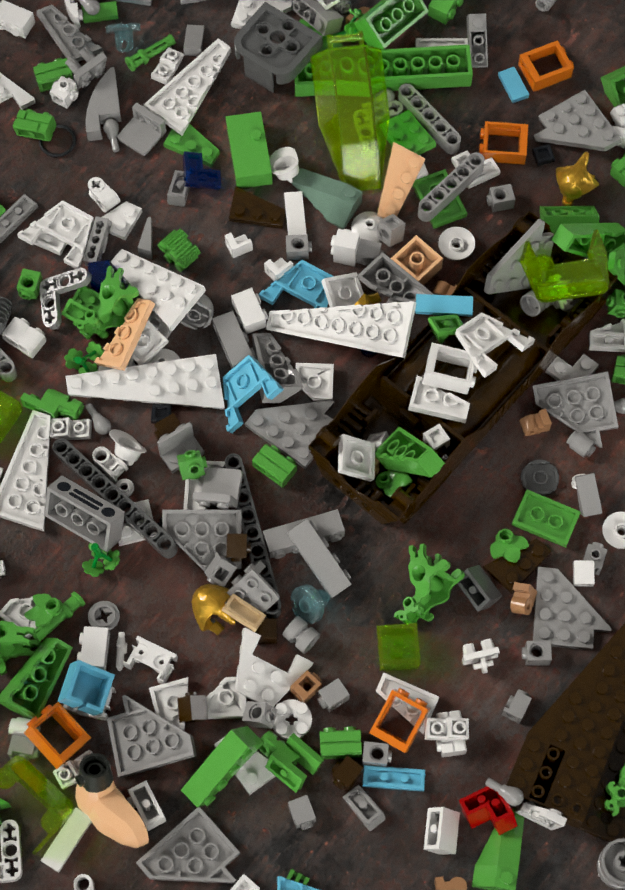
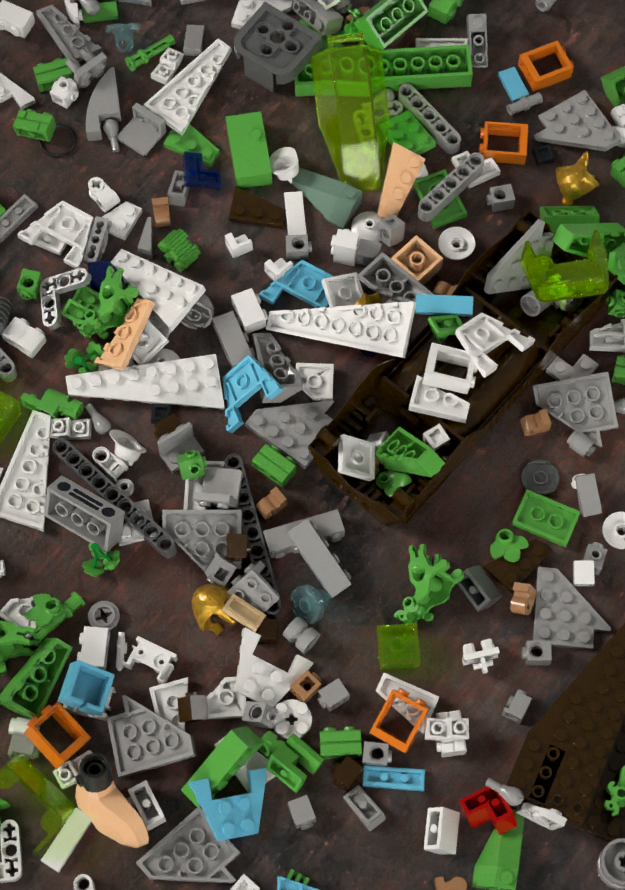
none -> medium nougat leg [152,197,171,227]
none -> medium azure wing [189,768,267,841]
none -> medium nougat leg [255,487,287,520]
none -> light grey pin [506,92,543,115]

